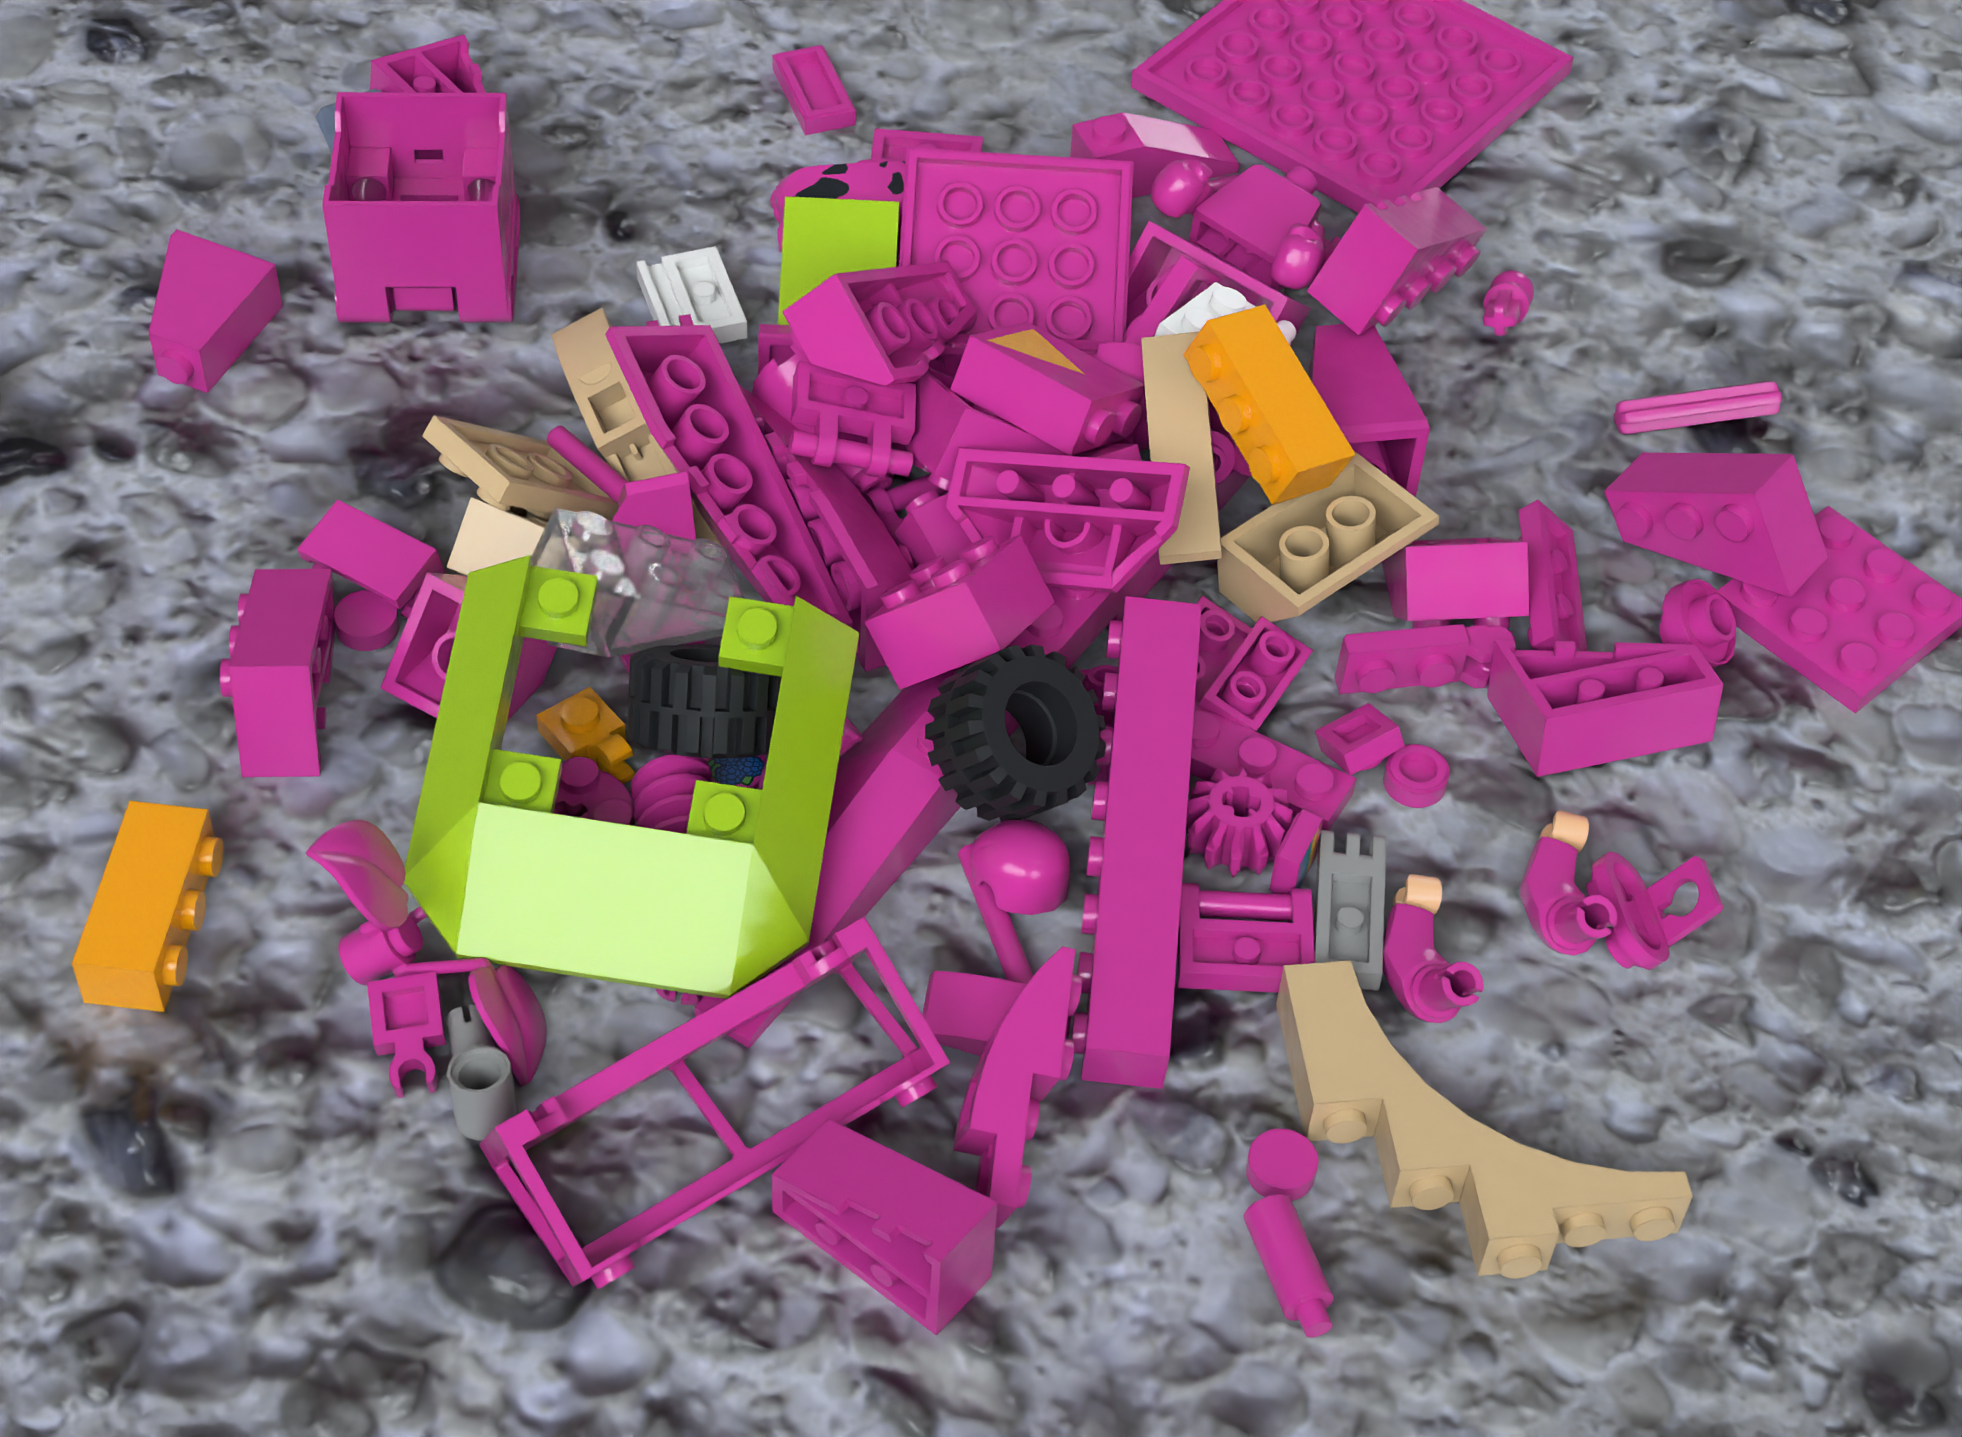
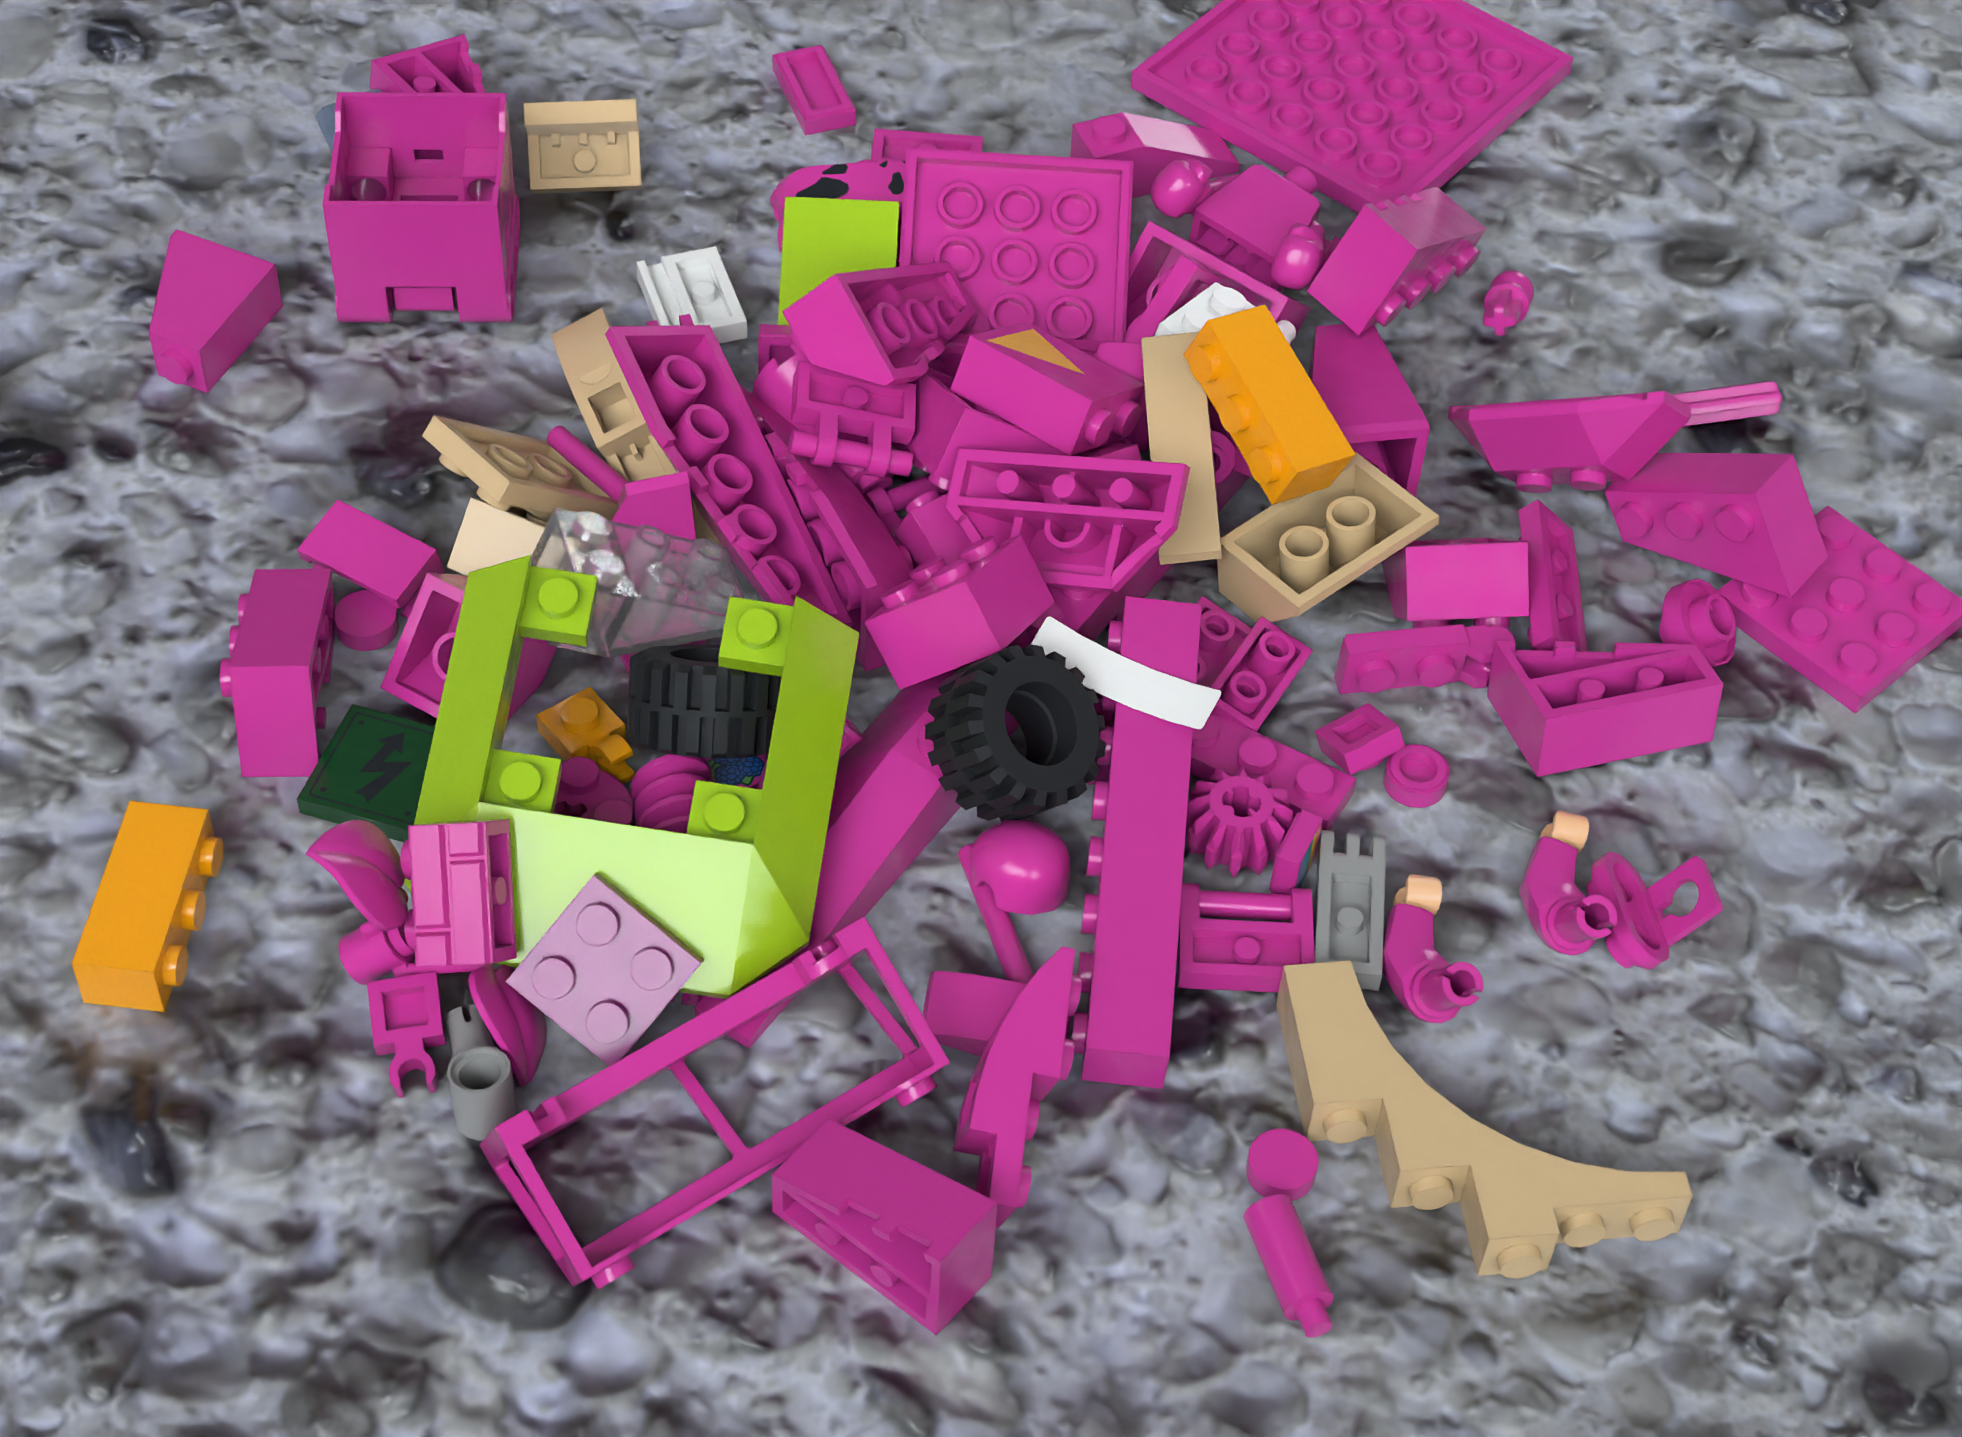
none -> dark green tile [297,704,435,843]
none -> brick [400,819,517,967]
none -> plate [506,872,704,1066]
none -> tan bracket [523,99,642,194]
none -> white sticker [1031,617,1221,729]
none -> dark pink wedge [1448,391,1691,493]

